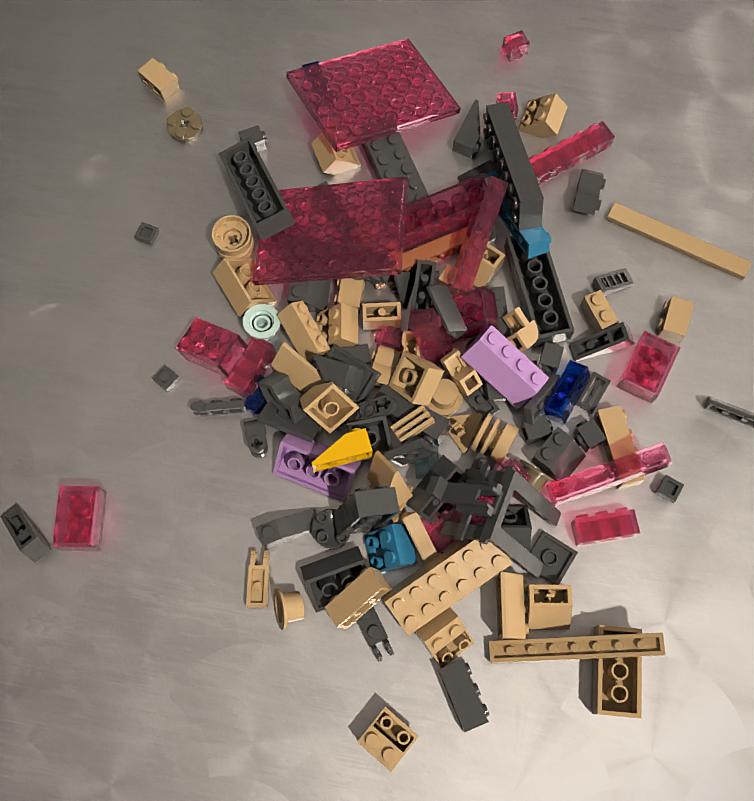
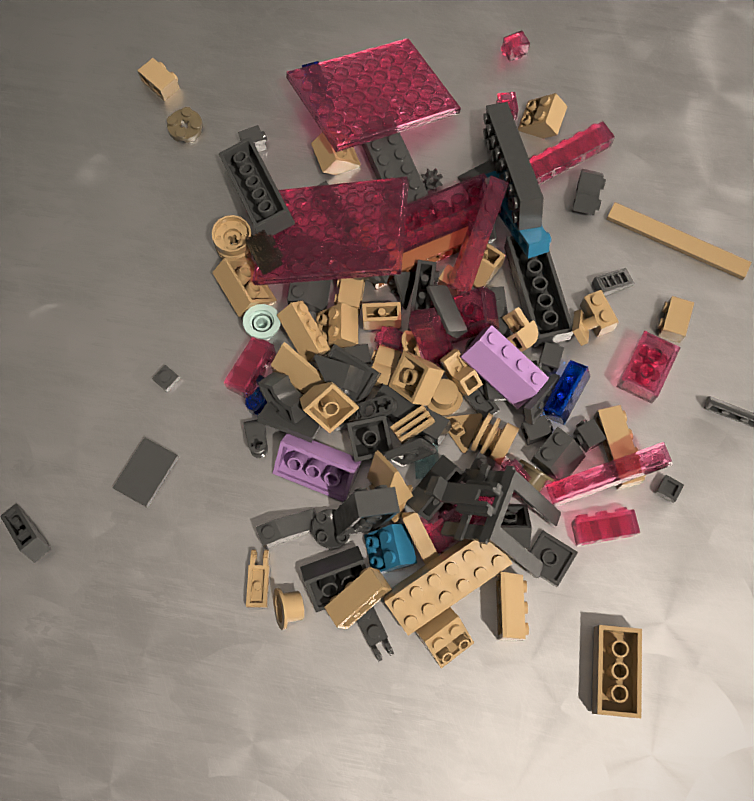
clear pink brick [52,486,107,551] -> none
dark grey tile [134,222,160,246] -> none
clear pink brick [175,317,248,378] -> none
dark grey hinge [190,398,248,417] -> none
yellow slope [312,428,373,473] -> none
tan slope [358,707,419,772] -> none
dark grey brick [438,660,490,732] -> none
dark grey slope [452,99,481,159] -> none
tan plate [489,632,666,663] -> none
tan slope [526,585,573,630] -> none
dark grey slope [569,322,635,361] -> none
dark grey tile [575,372,611,414] -> none
none -> dark grey tile [113,438,179,508]
none -> clear smoke brick [245,230,283,275]
none -> dark grey gear [421,168,443,191]
none -> tan tile [572,309,600,346]

